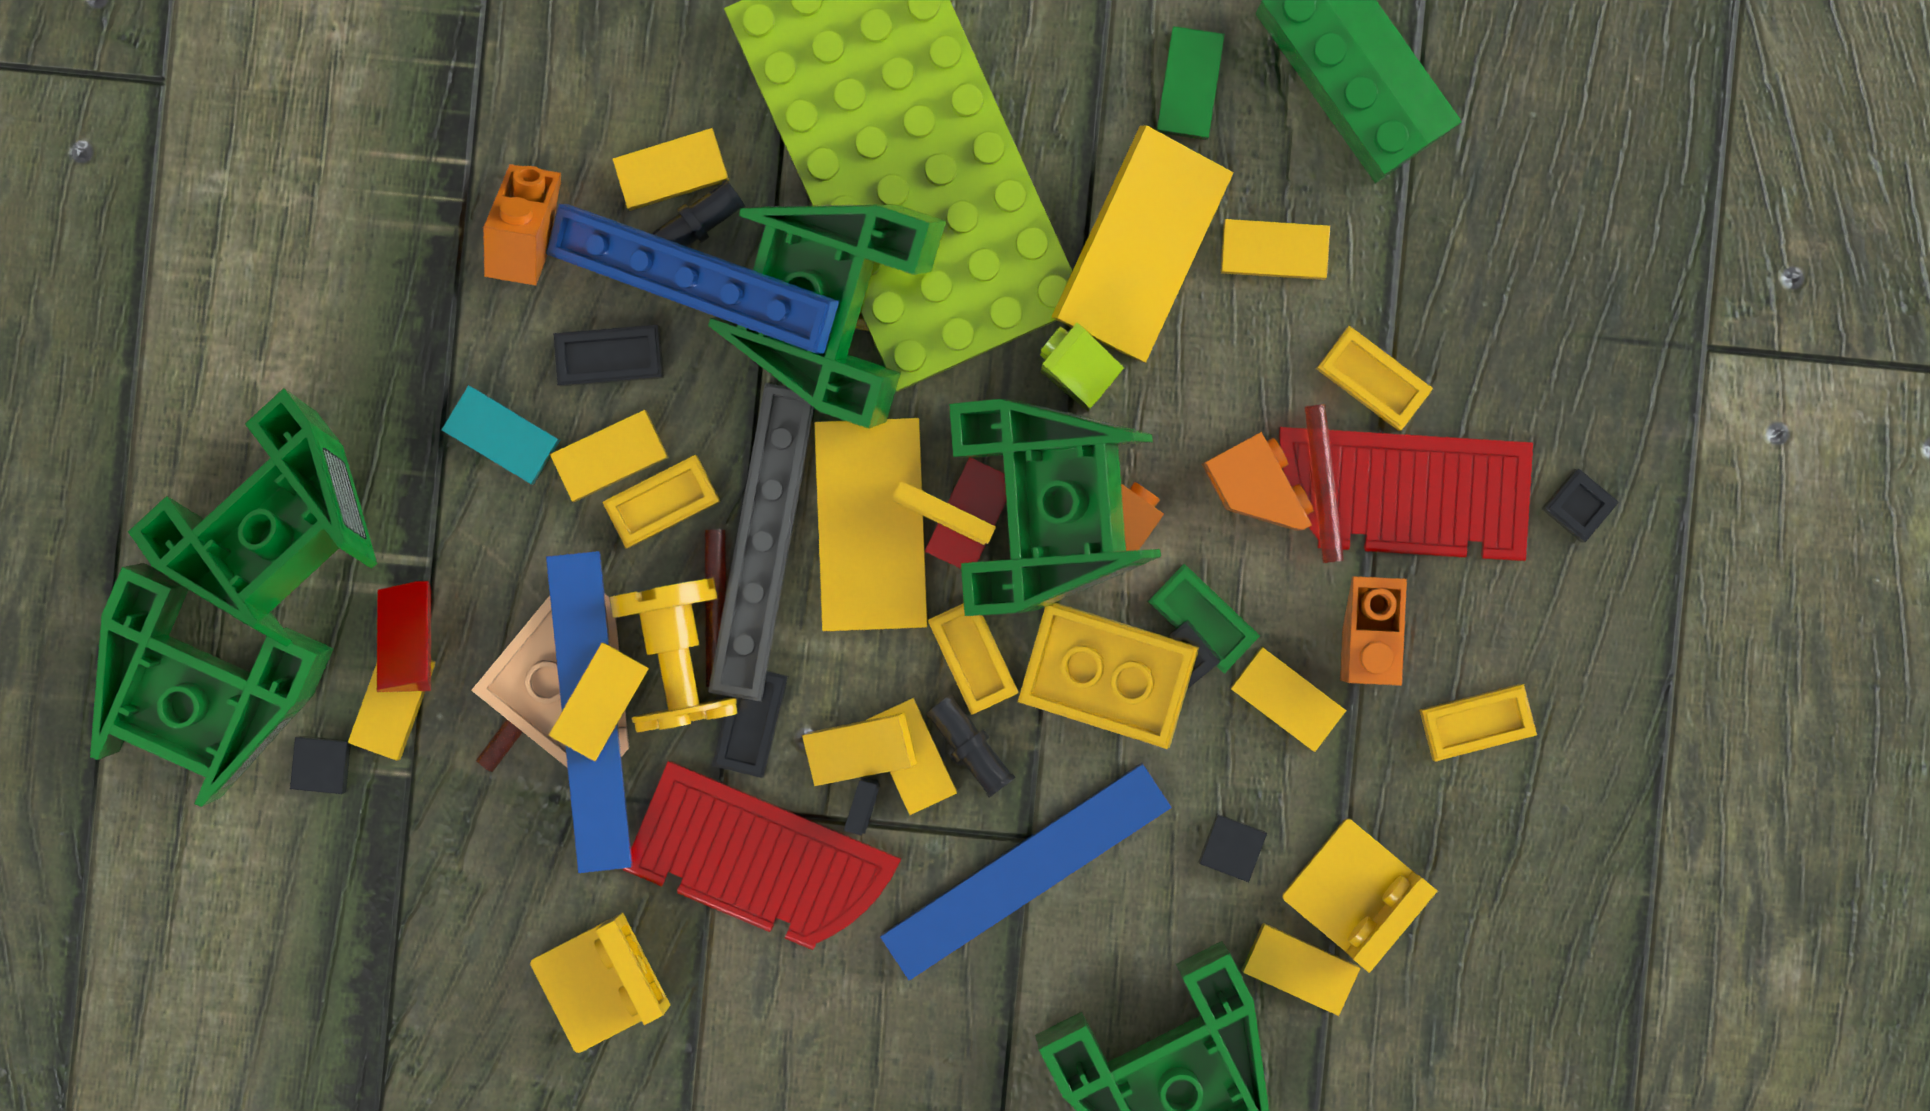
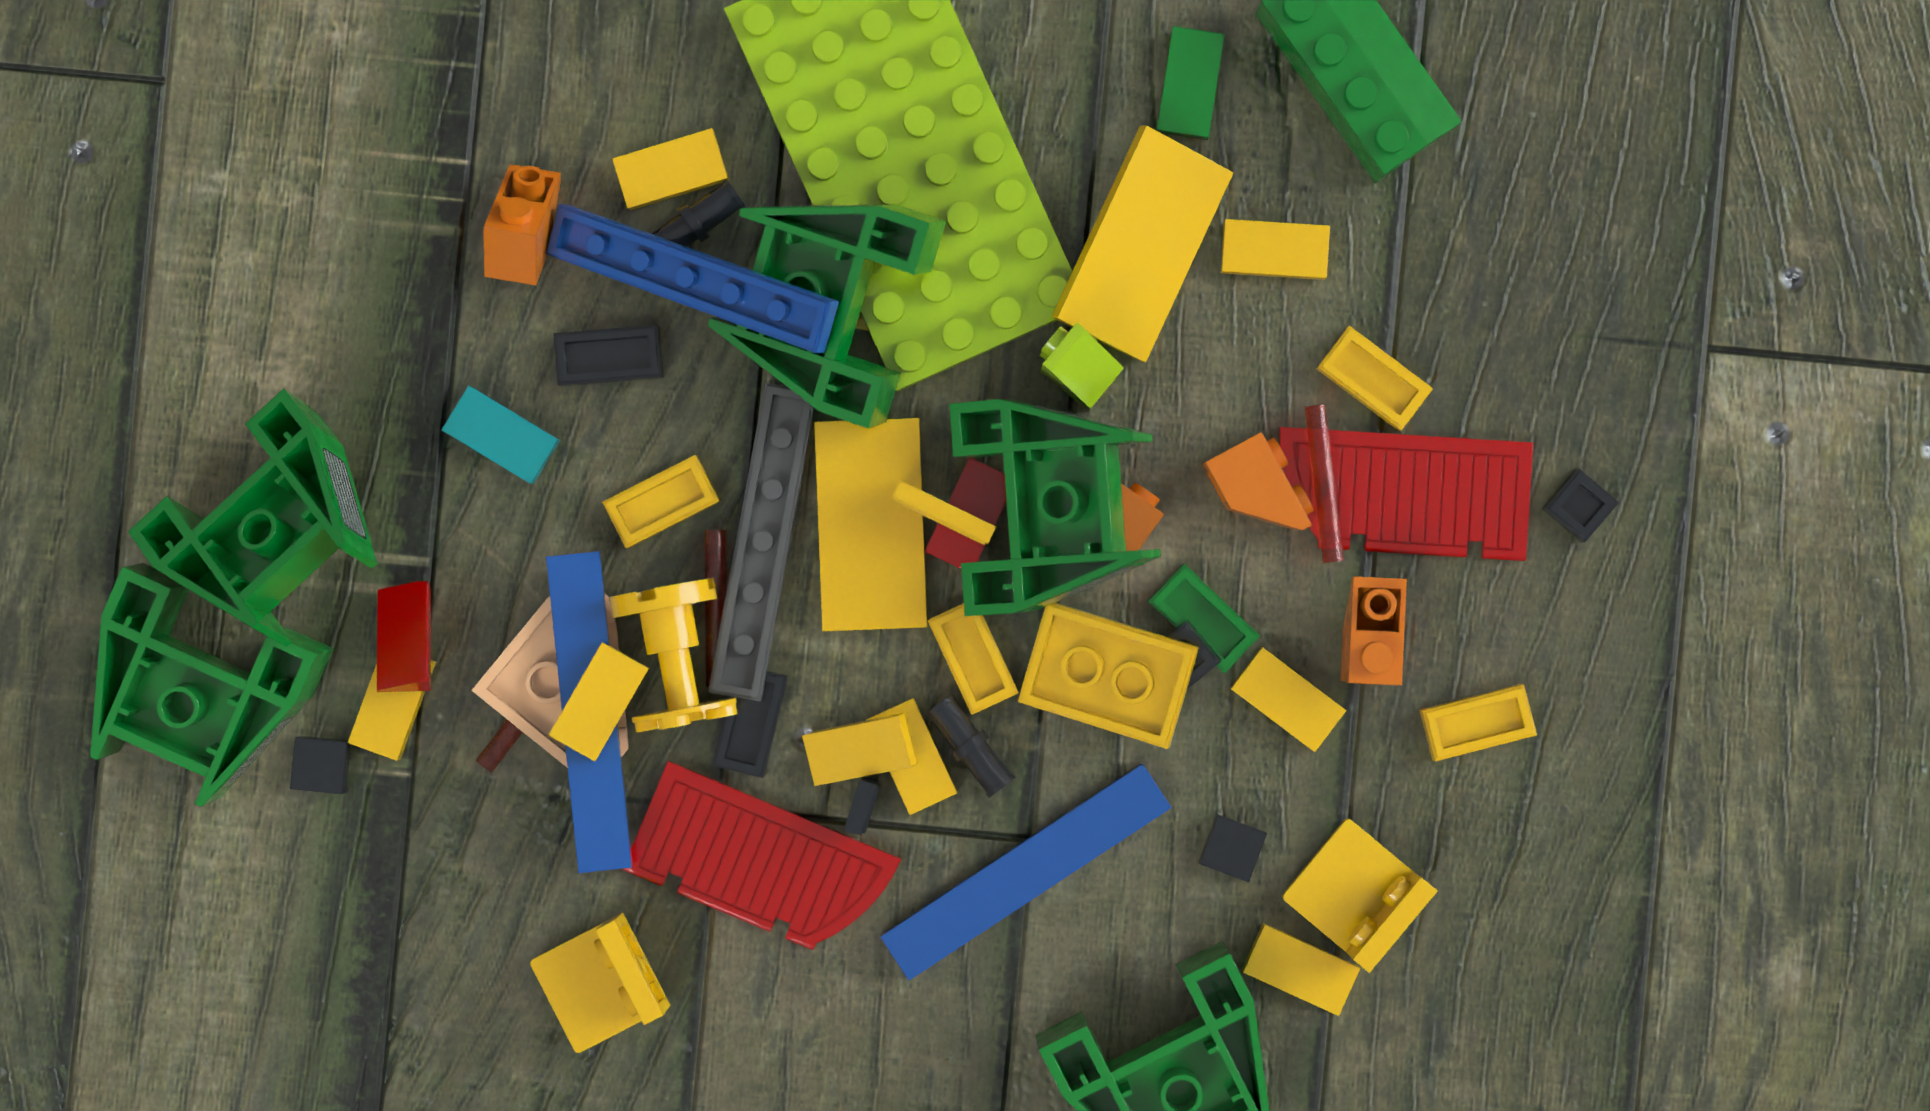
yellow tile [550,410,669,502] -> none

